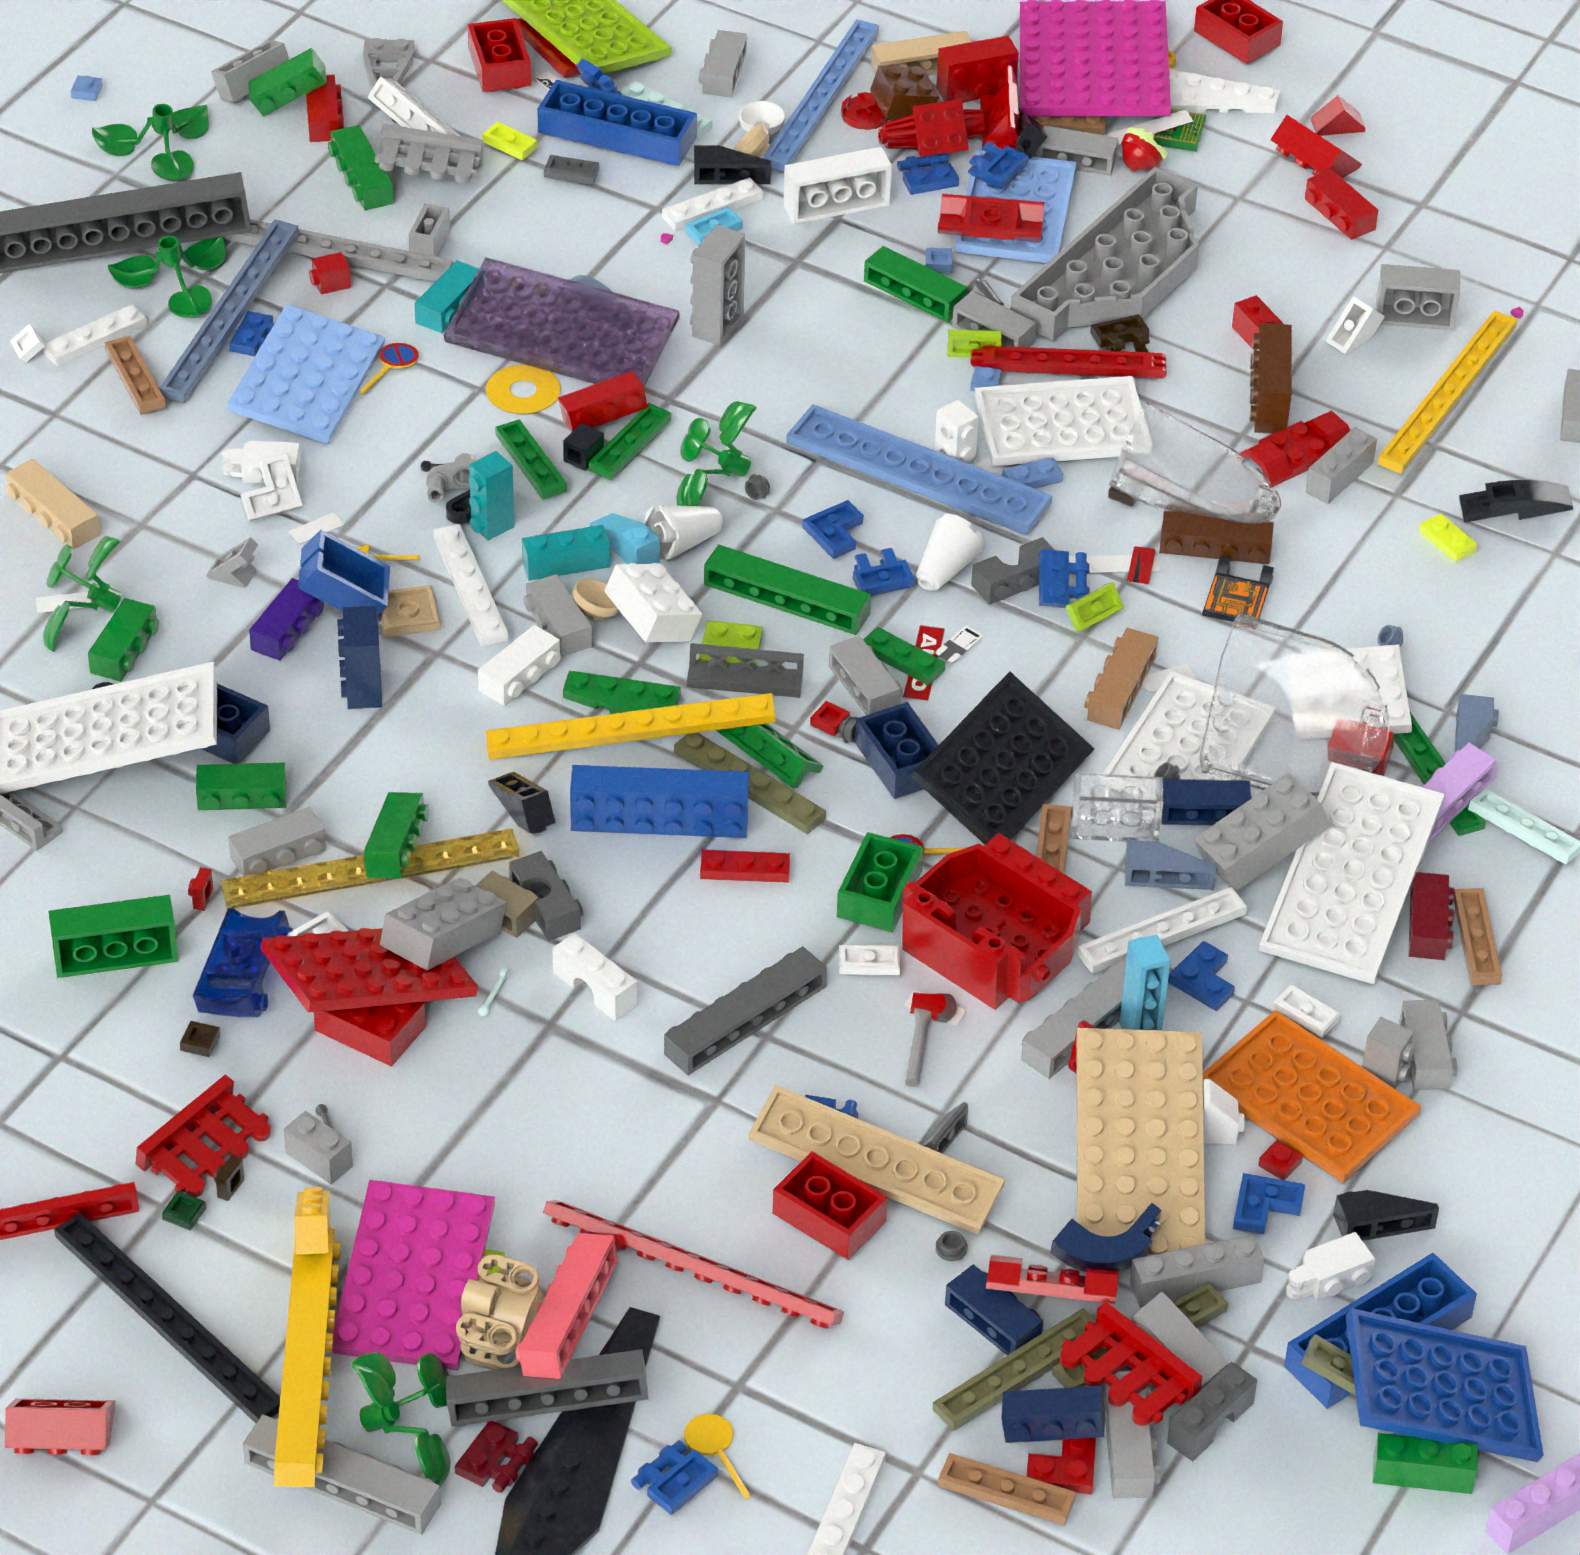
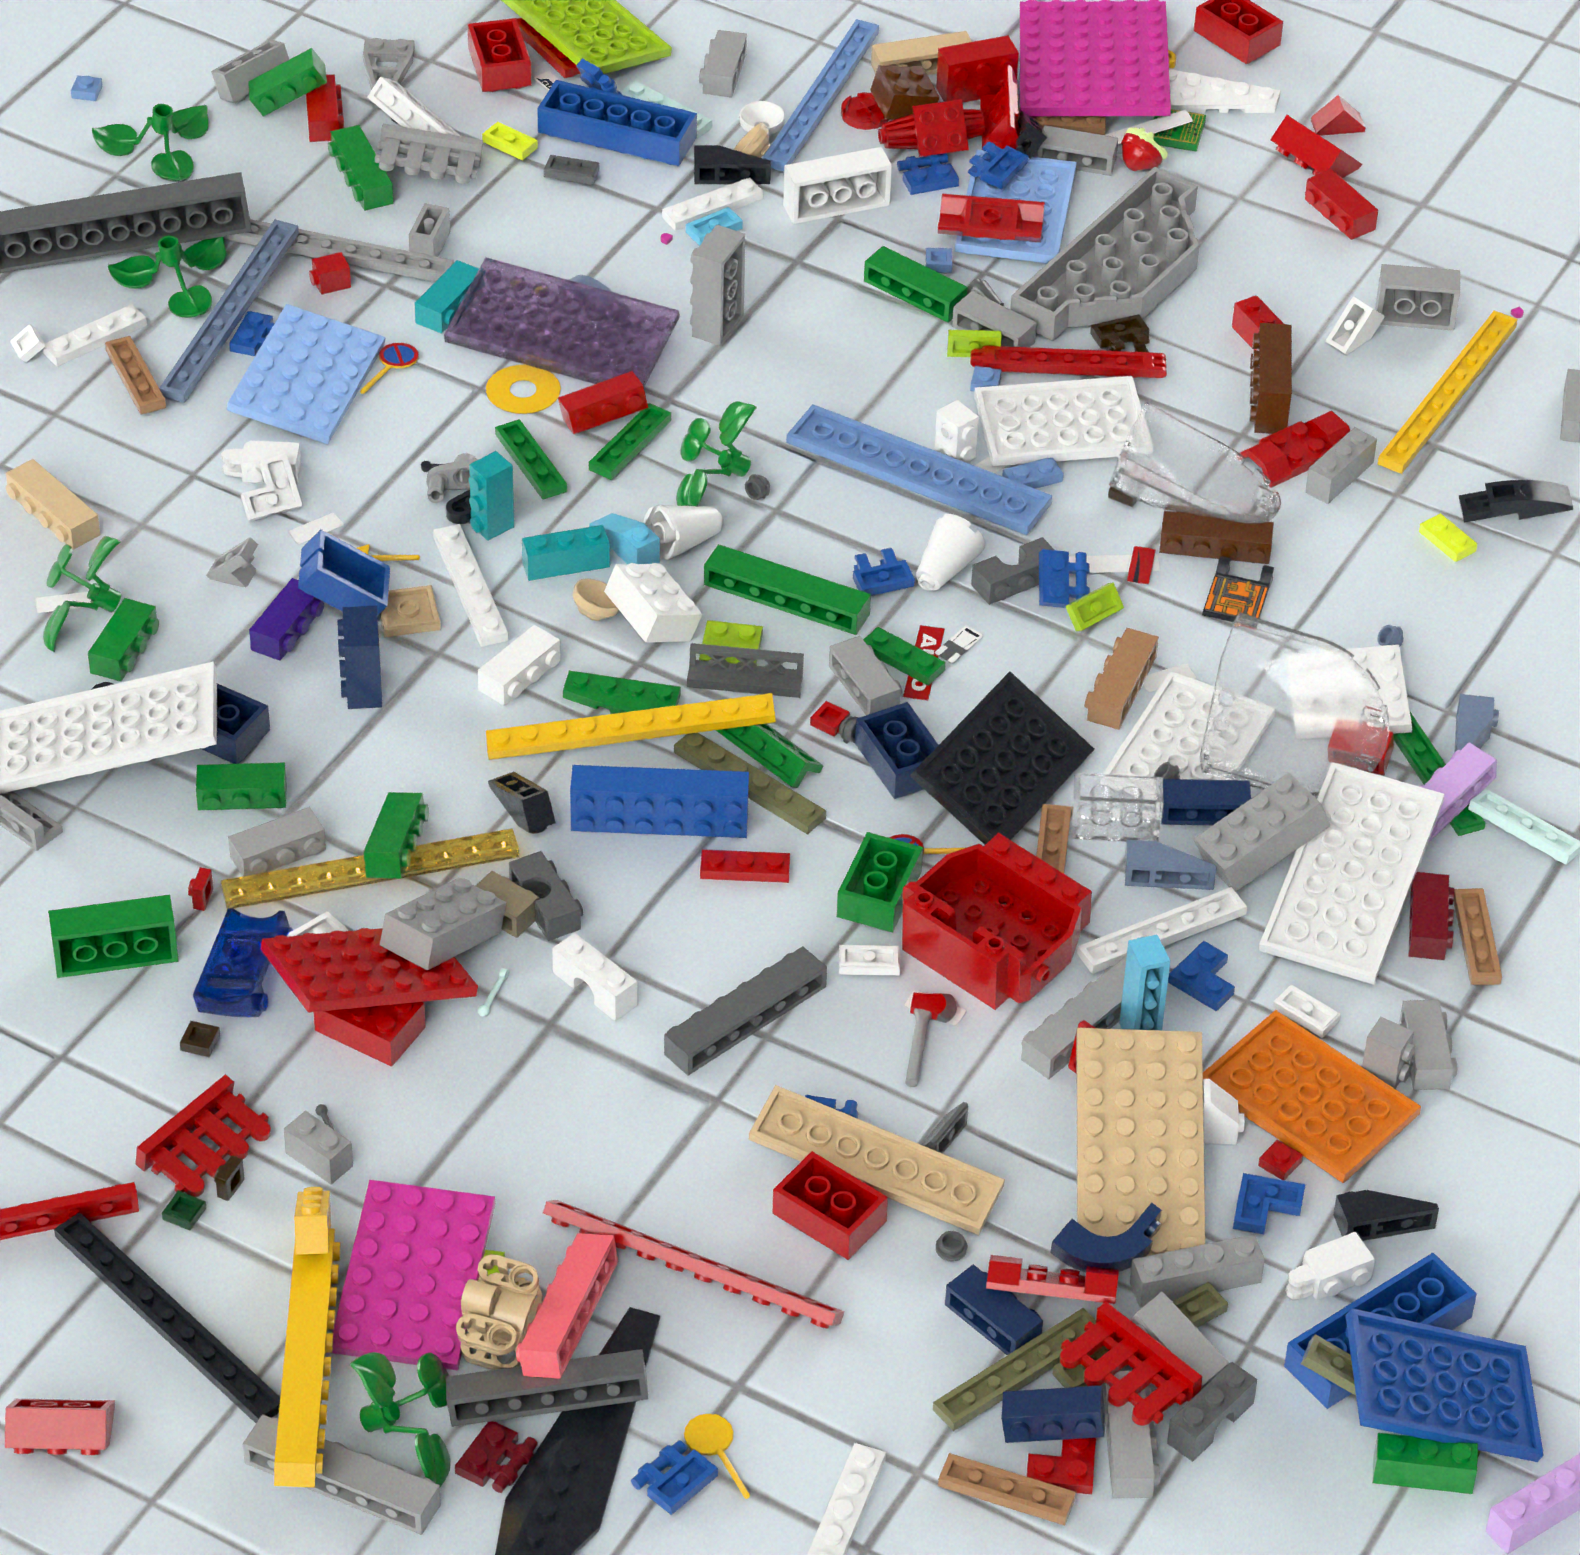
light grey brick [523,574,592,657] -> none
black brick [563,423,604,471] -> none
blue plate [802,500,864,559] -> none

